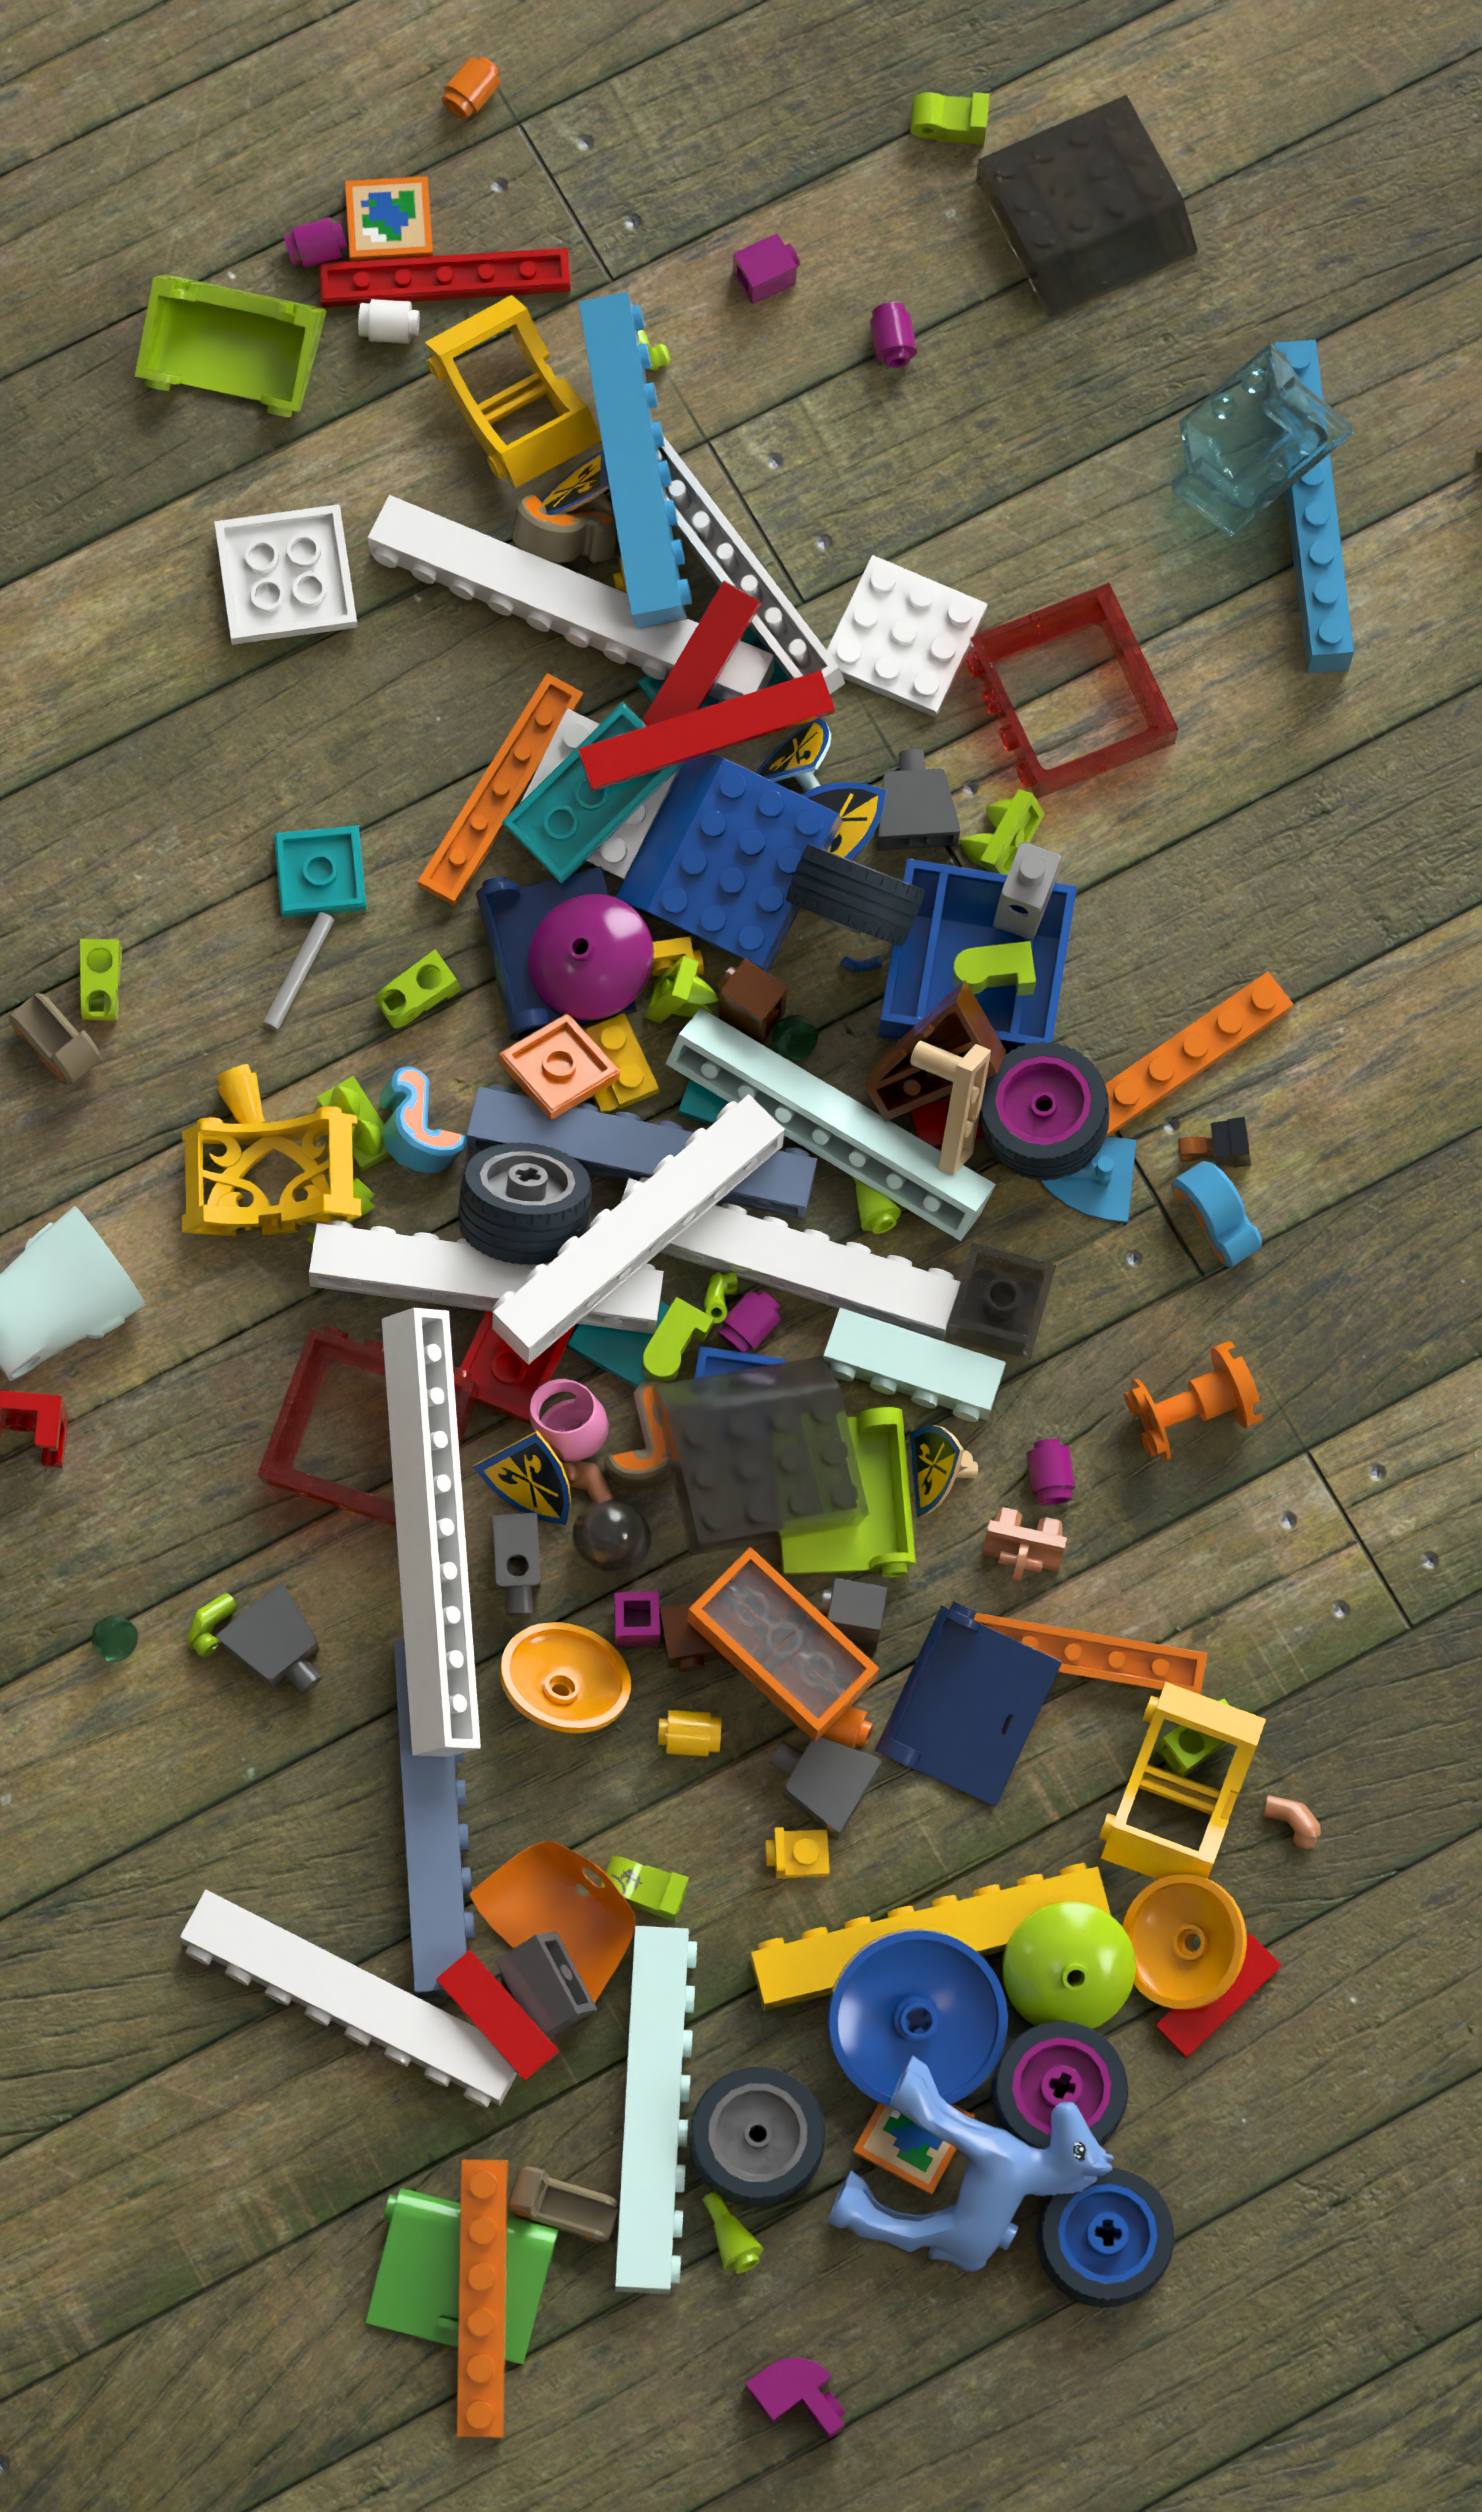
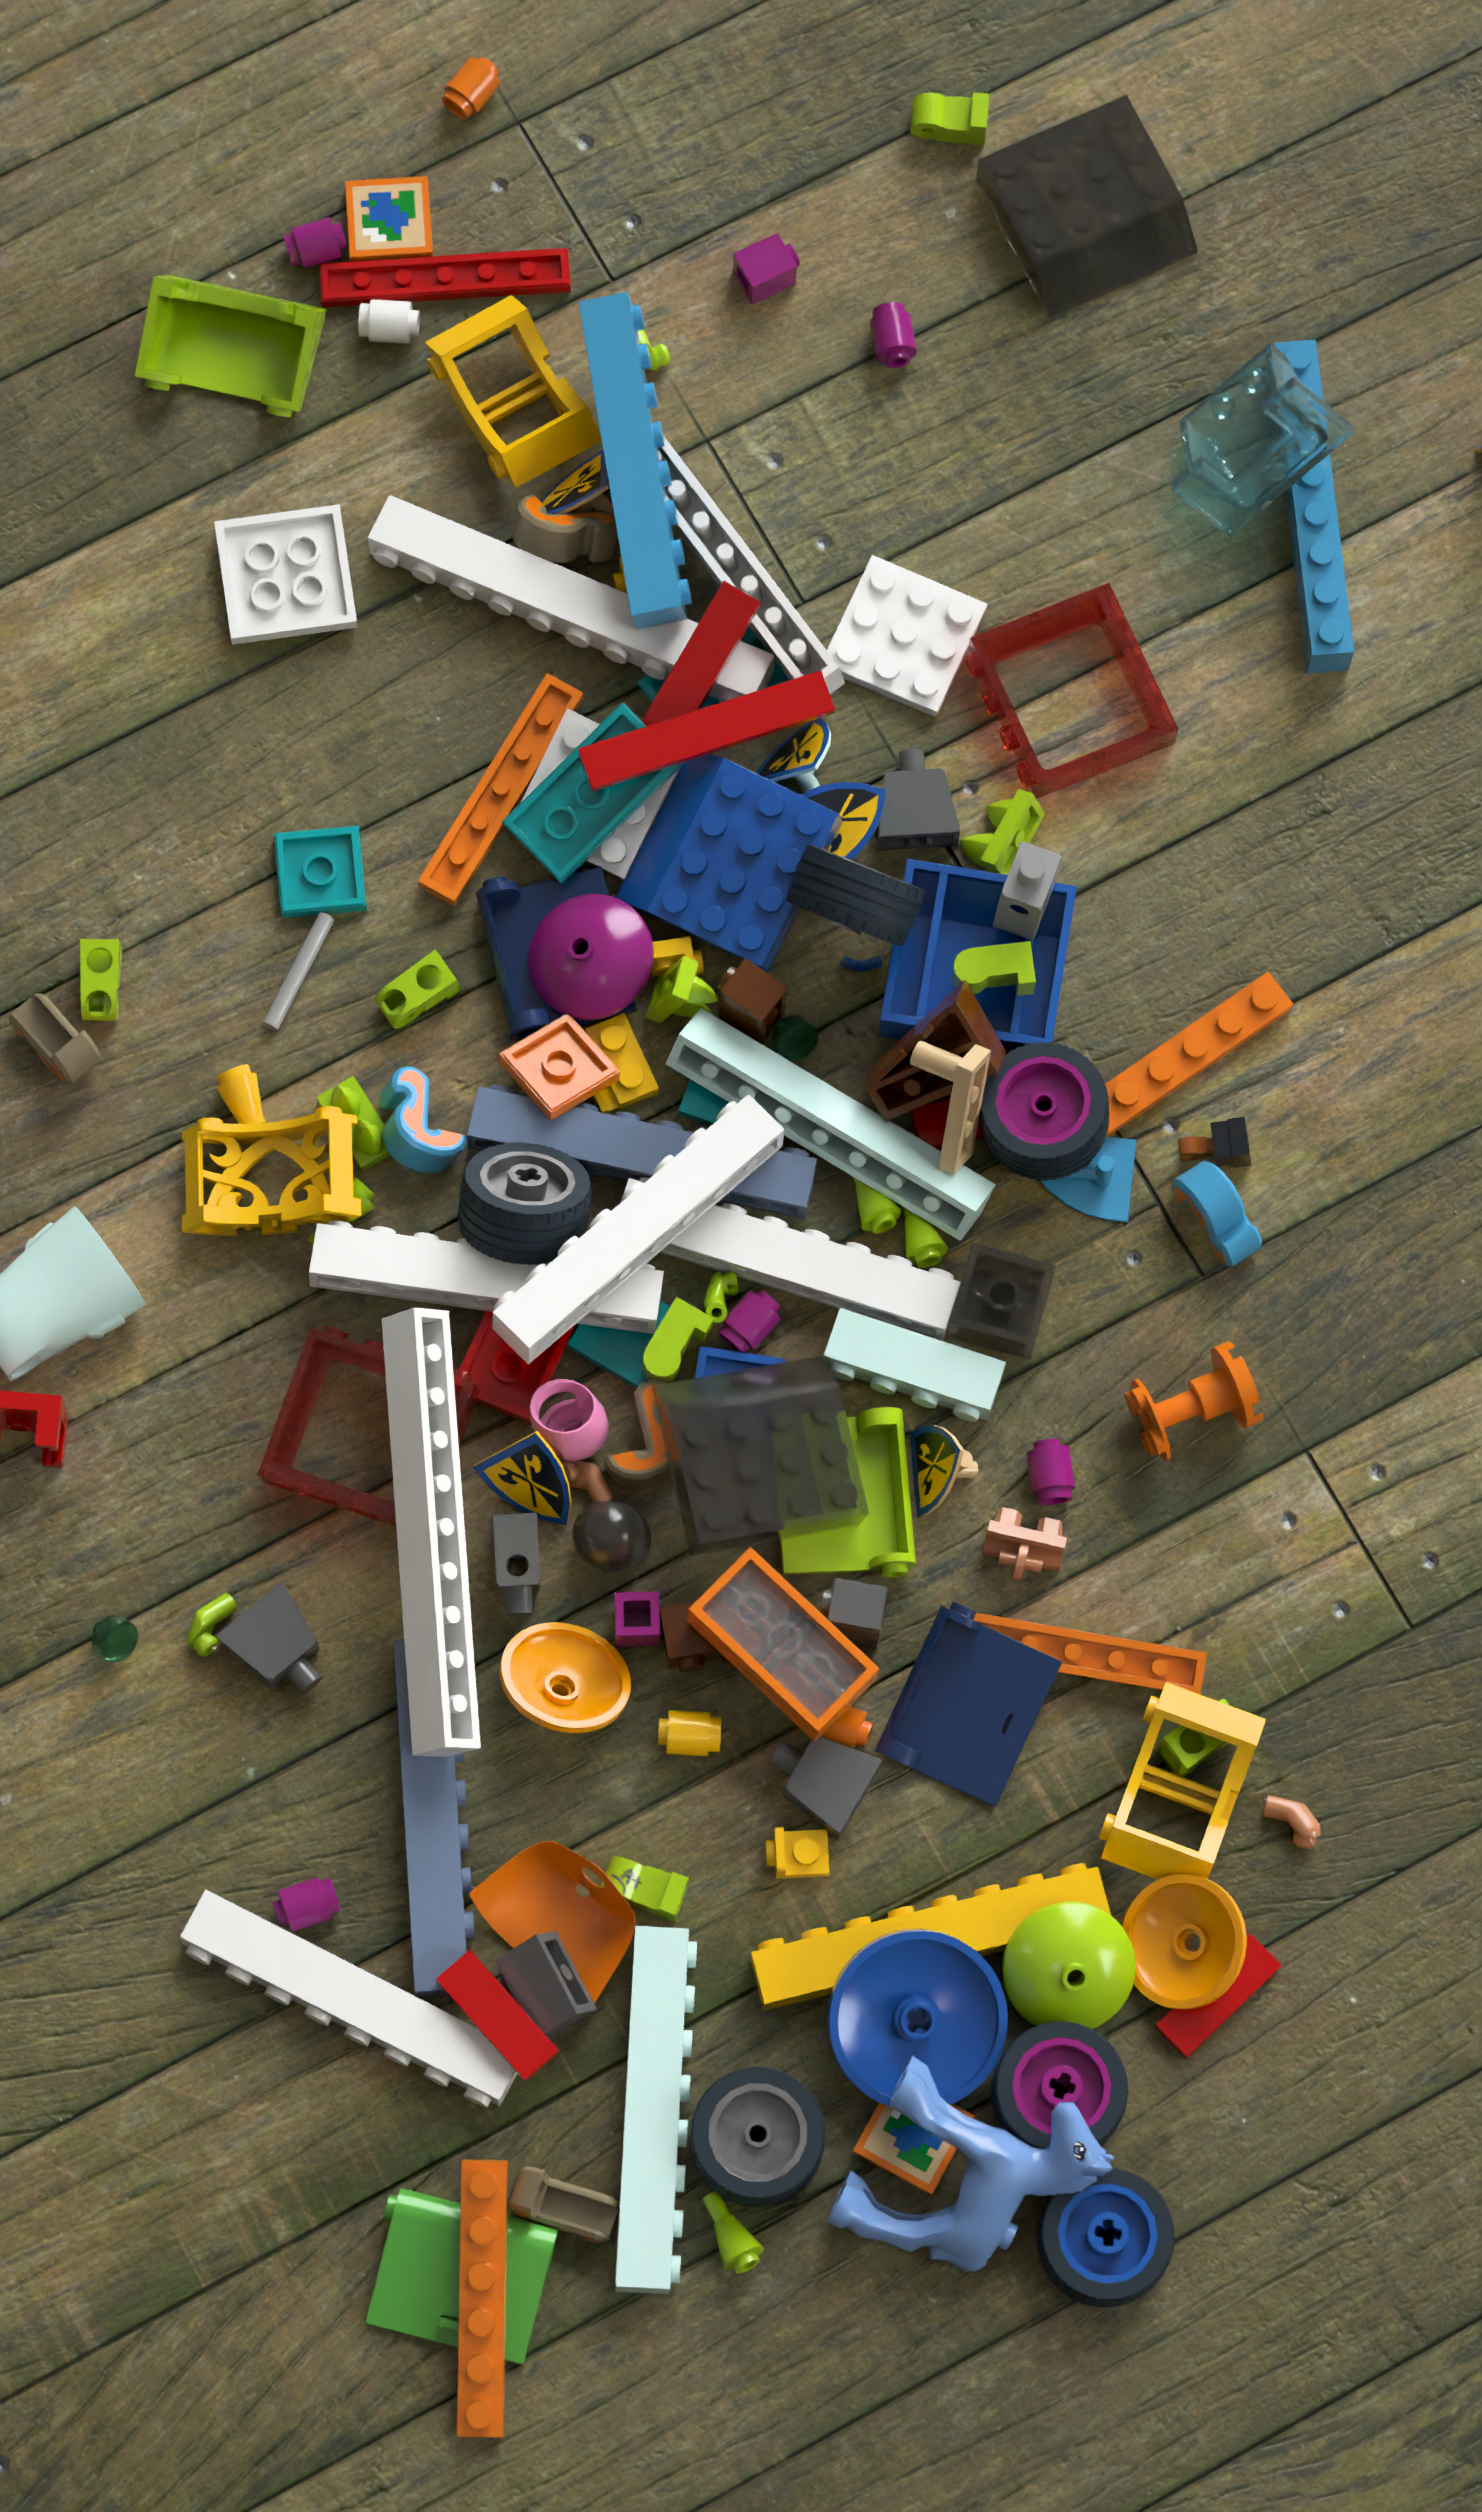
magenta brick [745,2358,846,2440] -> none
none -> magenta brick [272,1877,341,1933]
none -> lime cone [902,1206,948,1268]

